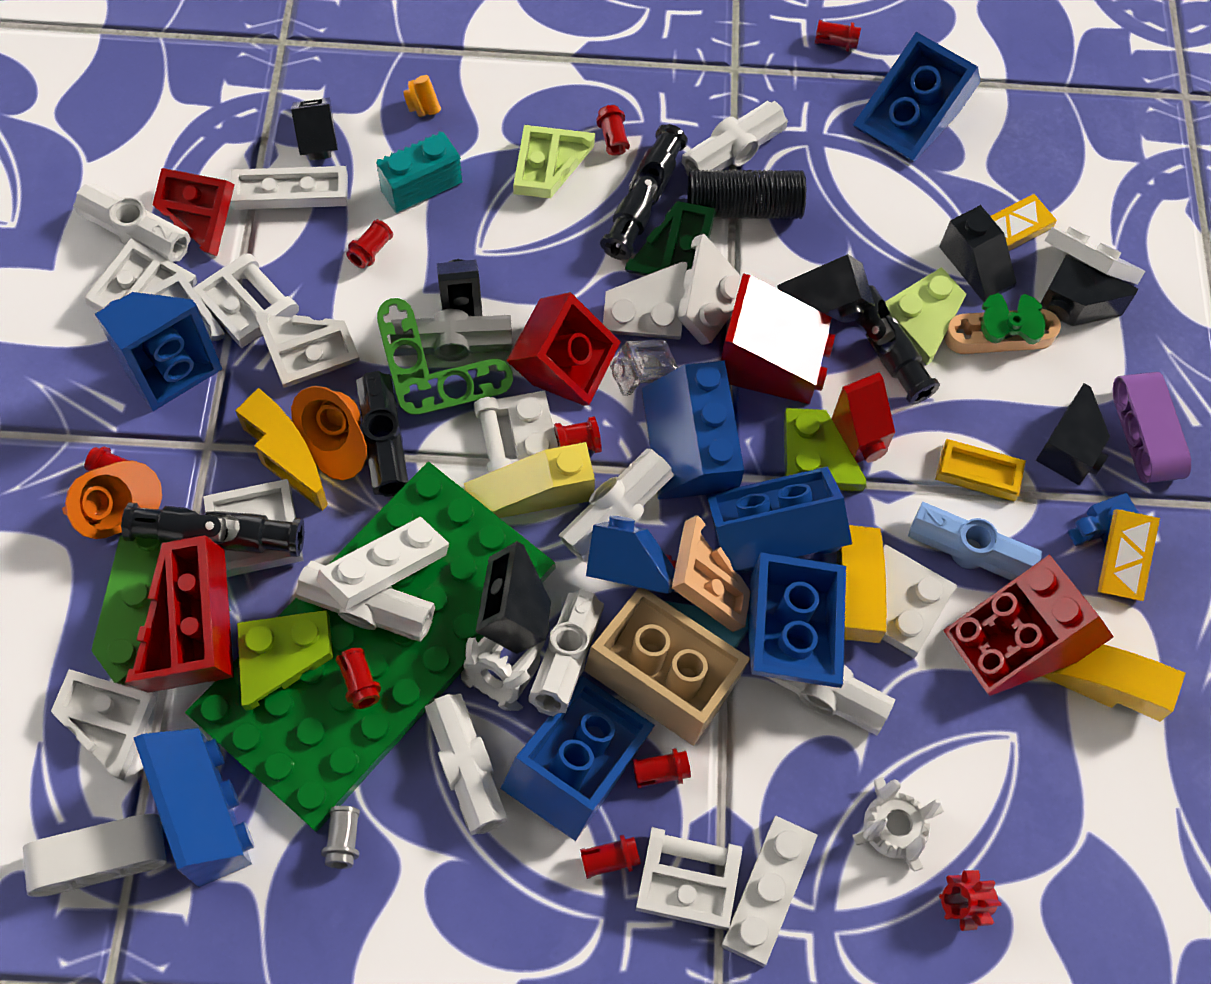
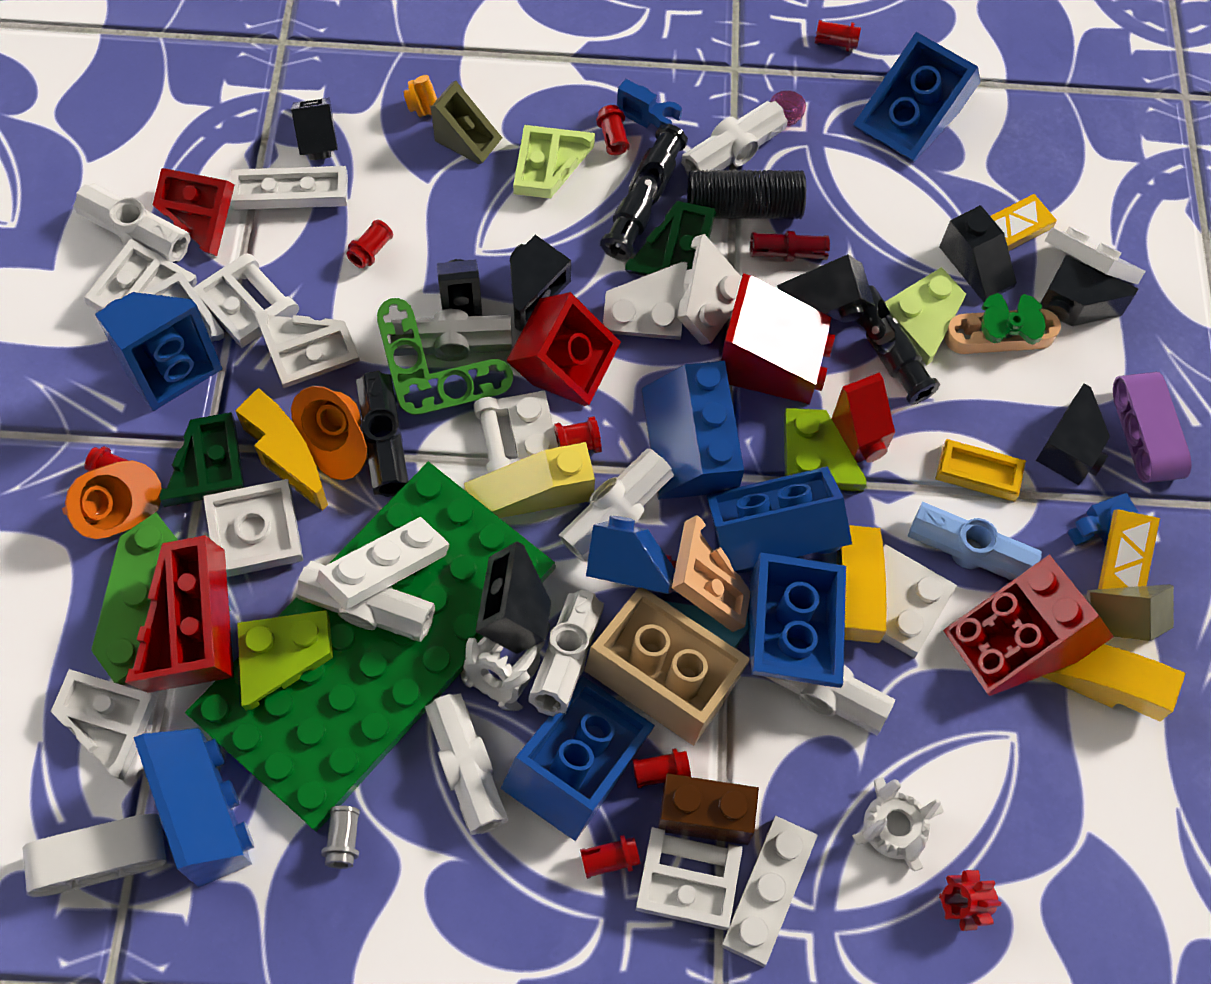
black piece [121,502,305,557] -> none
red pin [336,648,381,709] -> none
teal brick [376,131,463,213] -> none
clear bracket [610,340,678,396] -> none
none -> dark green wing [159,412,245,507]
none -> olive slope [431,81,503,164]
none -> black slope [509,234,571,332]
none -> blue plate [617,78,682,128]
none -> reddish brown brick [658,774,759,845]
none -> dark red pin [749,231,830,262]
none -> clear pink plate [770,91,806,126]
none -> olive slope [1087,584,1174,641]

